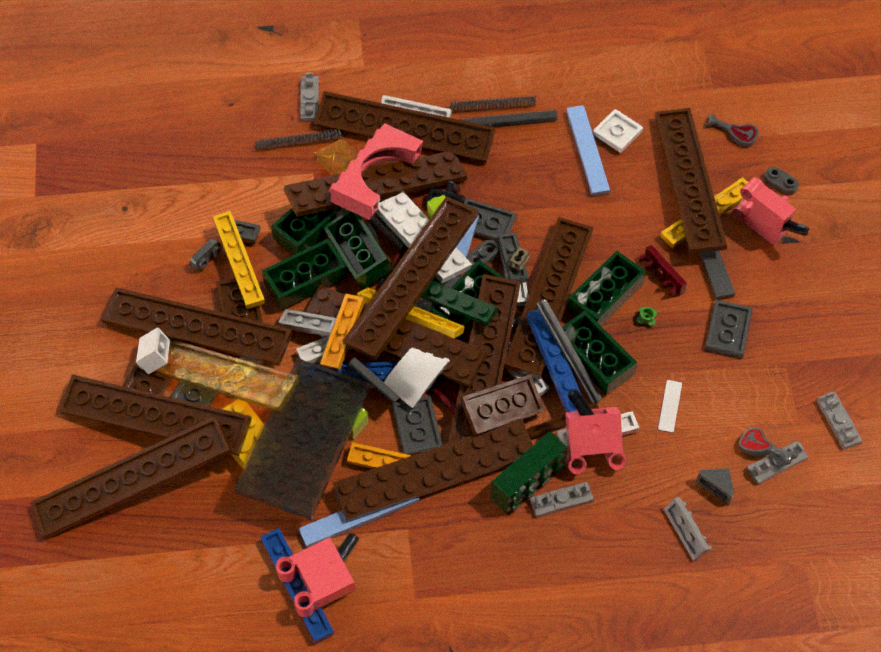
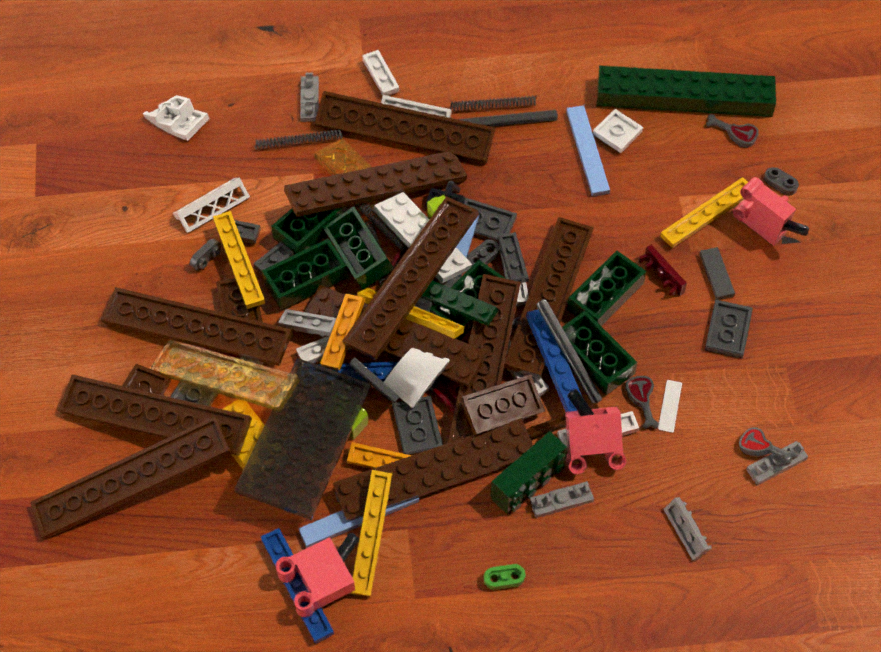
white brick [136,328,170,374] -> none
coral arch [329,123,423,220] -> none
dark tan piece [508,247,530,271] -> none
bright green plate [637,307,657,326] -> none
reddish brown plate [655,108,727,254] -> none
dark grey slope [696,468,734,505] -> none
light grey plate [816,391,862,450] -> none
none -> white slope [143,95,210,141]
none -> white fence [173,178,250,233]
none -> dark grey plate [254,242,294,274]
none -> yellow plate [350,470,392,597]
none -> white plate [362,50,399,96]
none -> bright green plate [484,564,525,590]
none -> dark green brick [596,65,776,117]
none -> dark grey piece [625,376,659,429]

